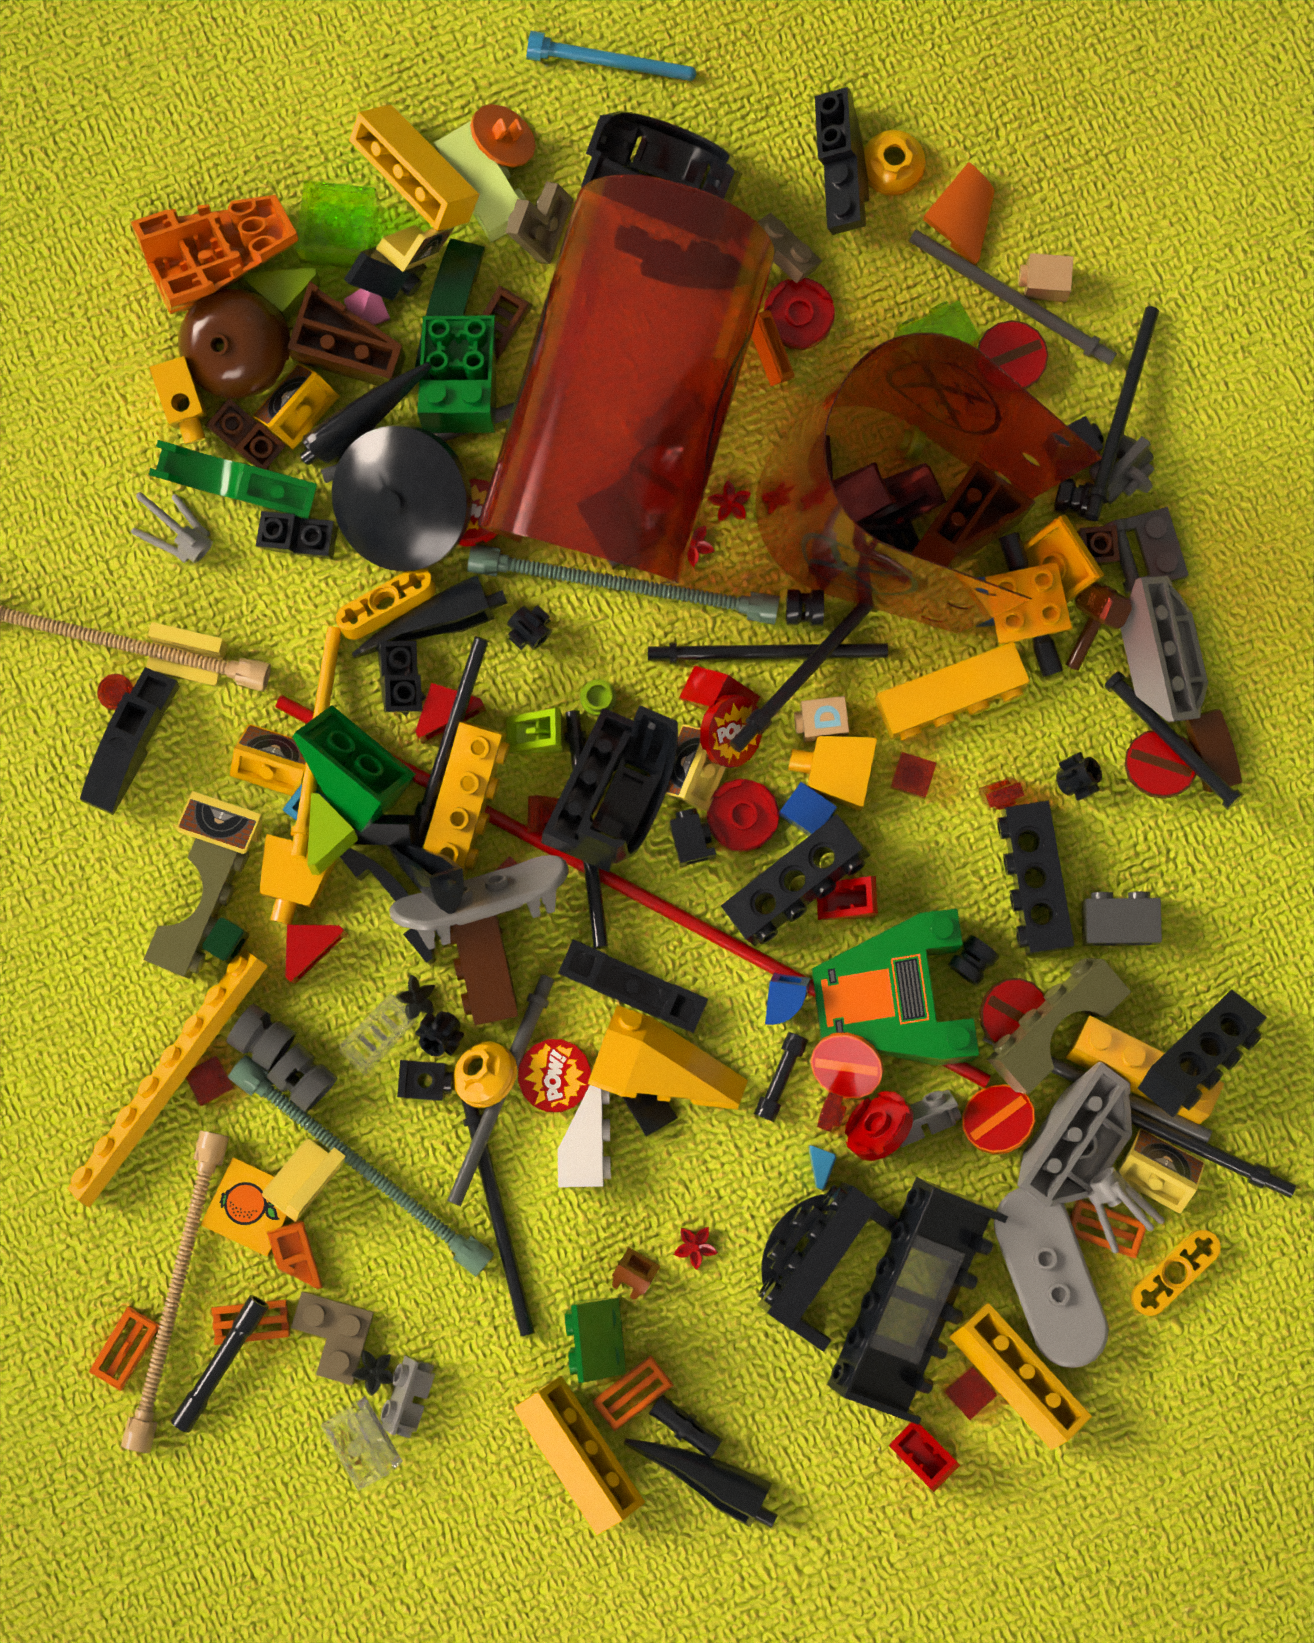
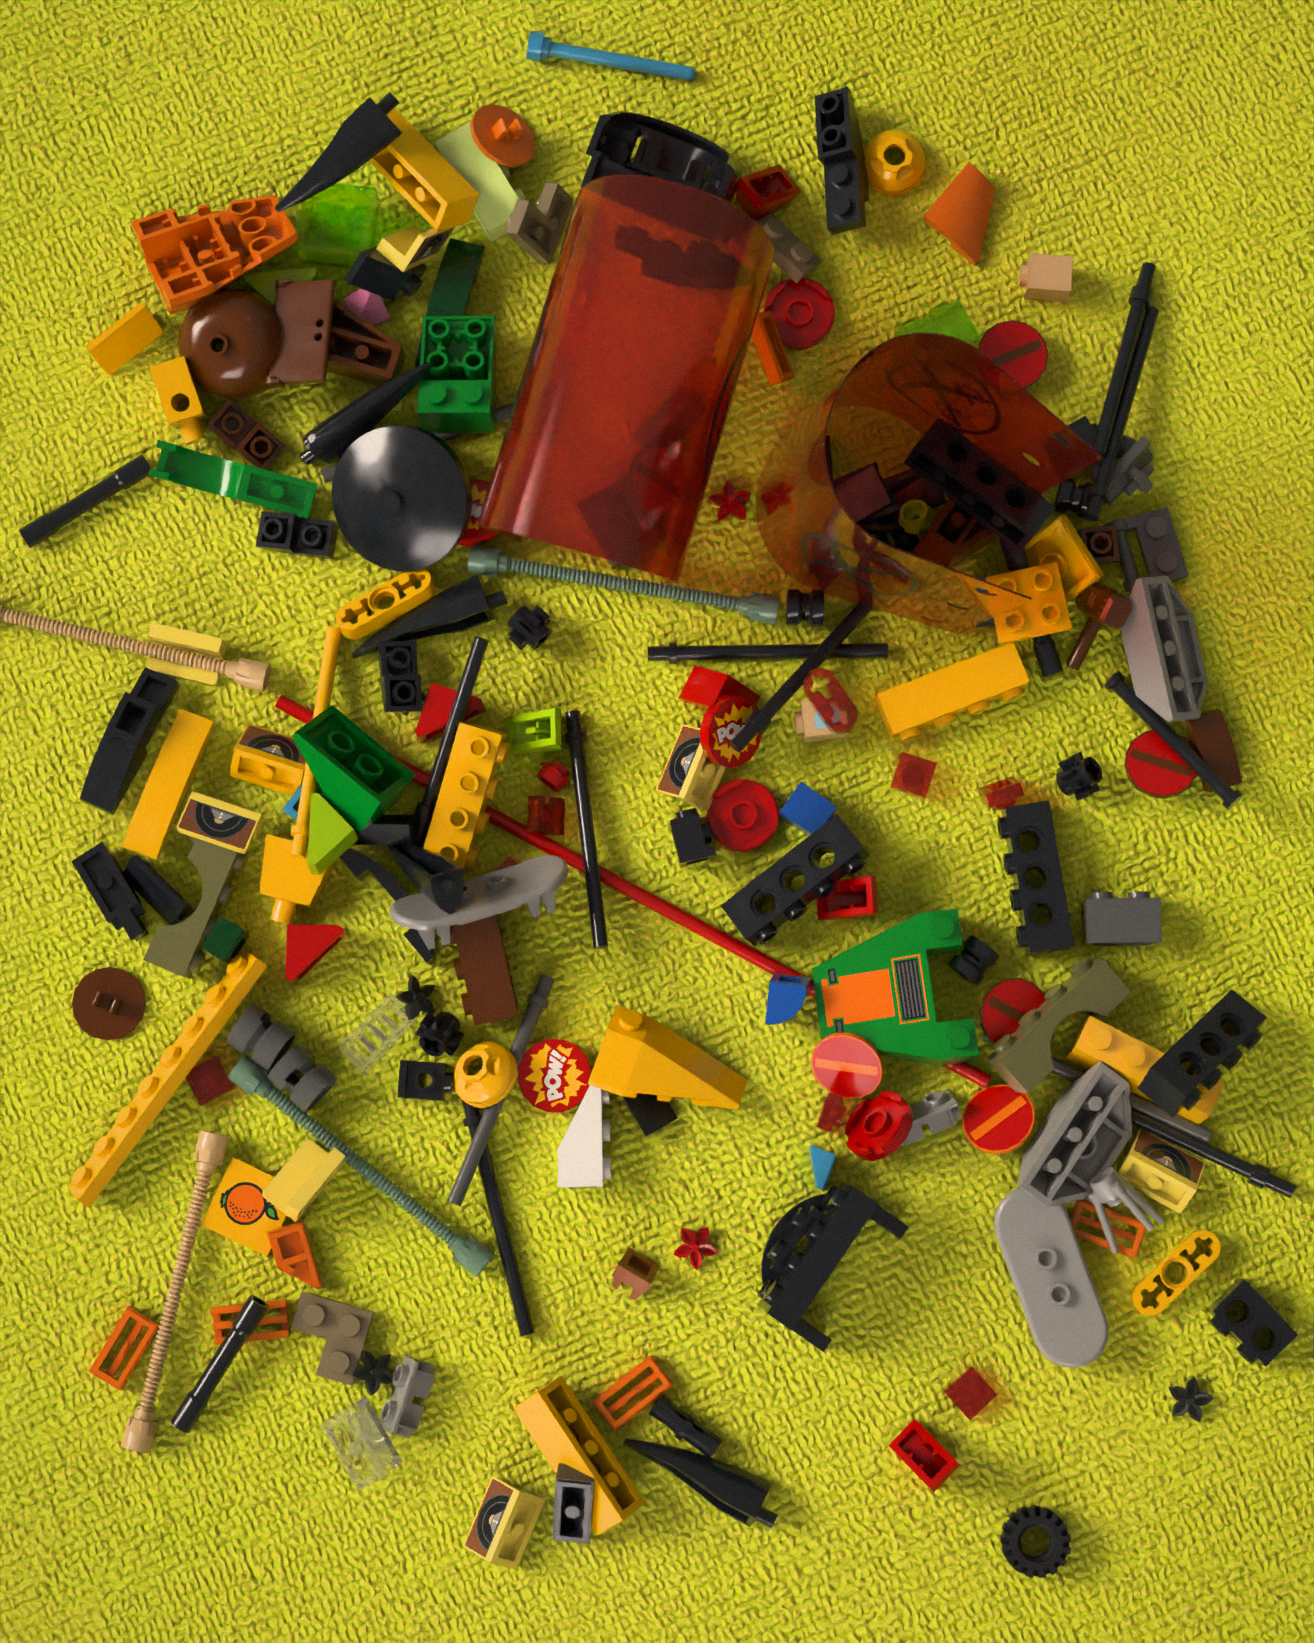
clear red plate [97,674,134,710] -> none
light grey plant [131,492,213,563] -> none
yellow panel [253,363,340,450] -> none
reddish brown slope [482,285,533,363] -> none
black piece [541,705,678,872] -> none
black slope [558,939,708,1033] -> none
green slope [565,1297,626,1383] -> none
lime plate [580,679,617,716] -> none
red plant [671,525,715,568] -> none
black bar [754,1032,808,1122] -> none
yellow torso [788,736,877,811] -> none
black window [827,1177,1008,1425] -> none
plate [896,424,926,460] -> none
dark grey bar [909,229,1117,366] -> none
yellow brick [949,1302,1092,1450] -> none
none -> black piece [19,454,151,548]
none -> black hinge [72,841,149,942]
none -> reddish brown piece [72,967,146,1041]
none -> yellow slope [86,302,163,375]
none -> yellow slope [122,708,215,860]
none -> black slope [124,854,192,925]
none -> reddish brown door [265,279,336,388]
none -> black piece [275,92,402,212]
none -> light yellow panel [464,1477,546,1570]
none -> red plate [537,760,571,793]
none -> slope [552,1463,594,1544]
none -> red slope [736,164,801,223]
none -> clear red beam [803,668,857,734]
none -> lime plate [898,499,934,534]
none -> black brick [904,417,1056,553]
none -> black tyre [1000,1505,1071,1578]
none -> black bar [1091,262,1156,458]
none -> pearl dark grey plant [1168,1377,1213,1422]
none -> black brick [1206,1279,1298,1366]

